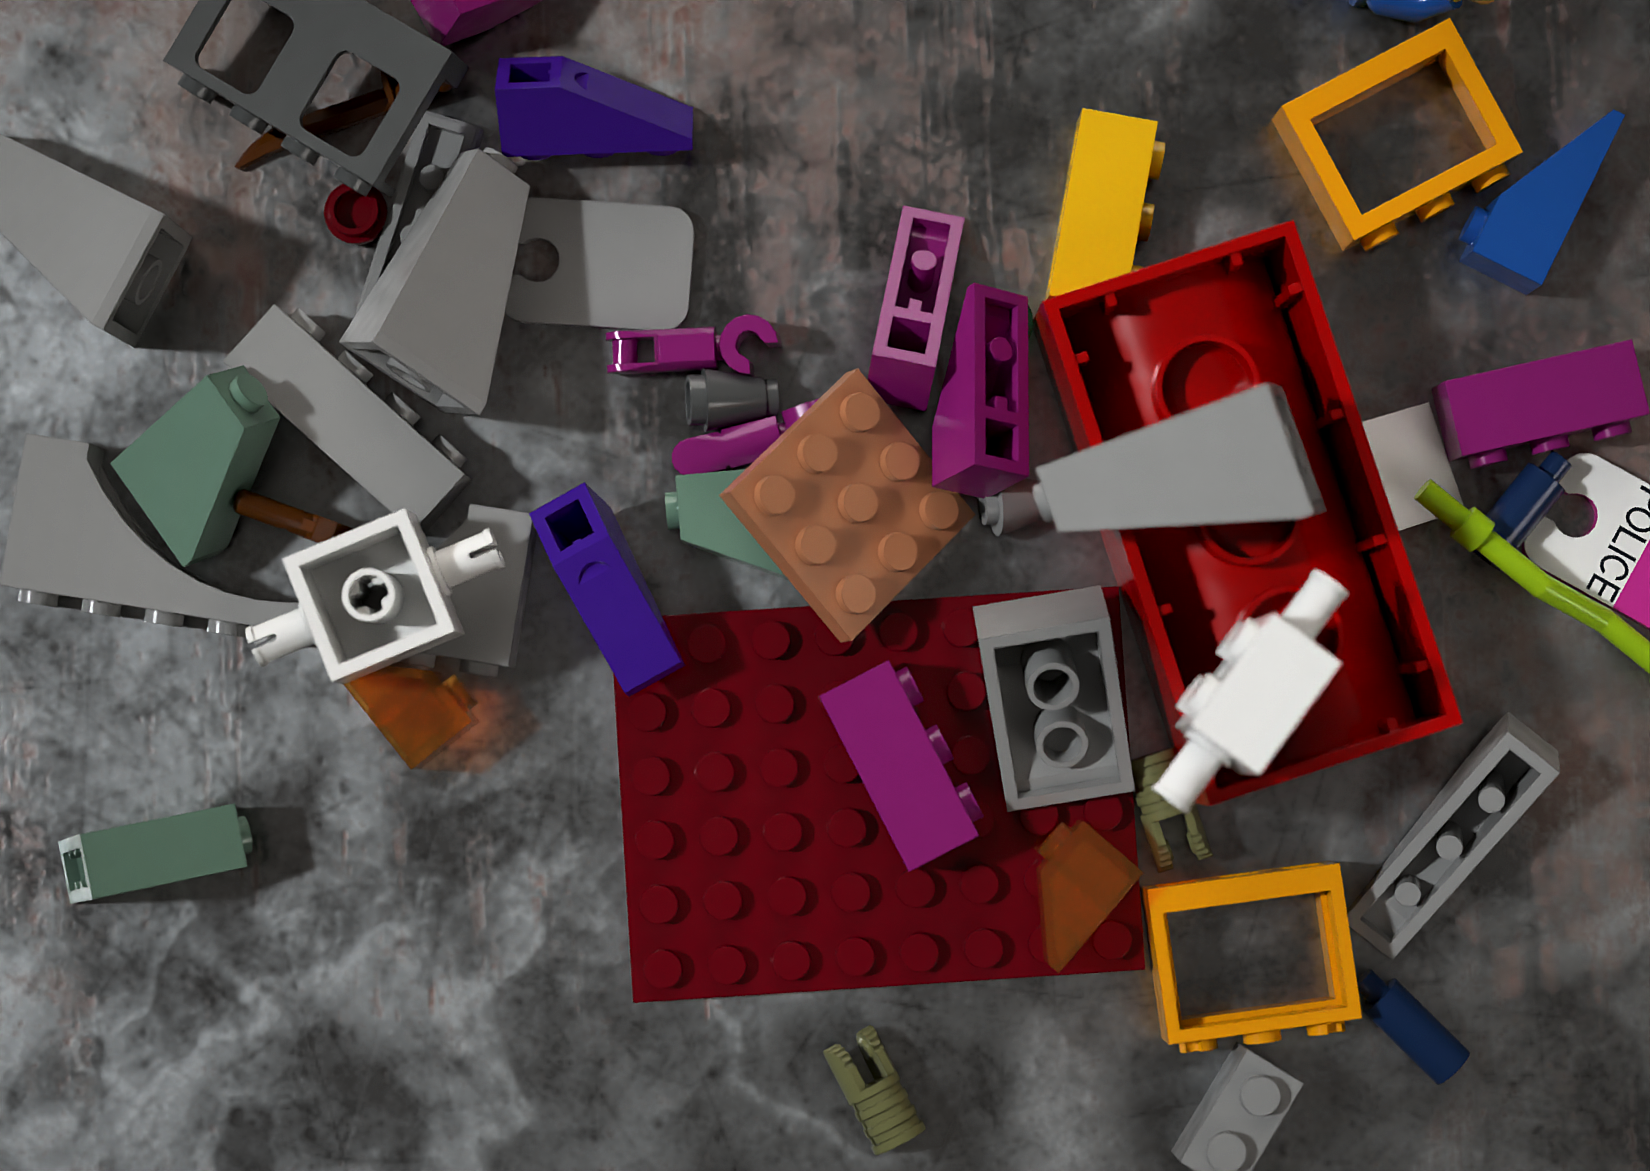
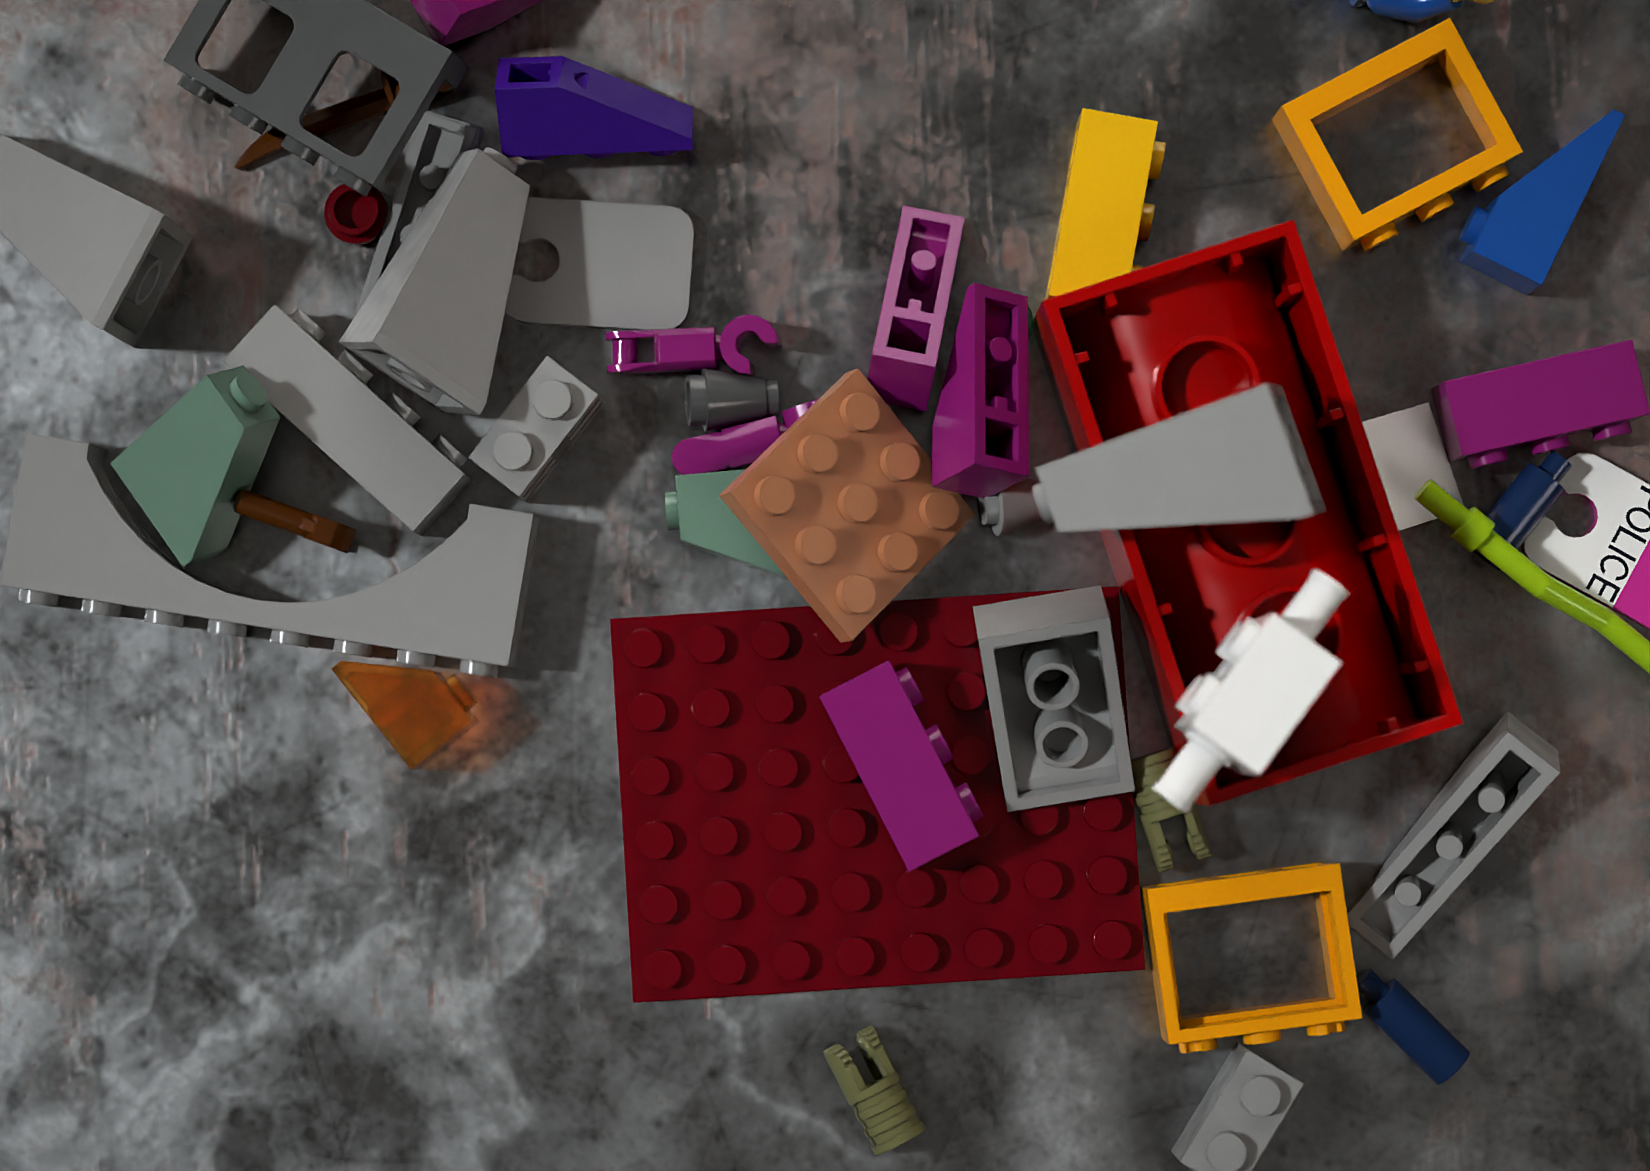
sand green slope [58,803,252,904] -> none
white brick [245,508,505,684] -> none
dark purple slope [529,482,685,697] -> none
clear orange slope [1036,820,1144,973] -> none
none -> light grey brick [468,356,604,503]

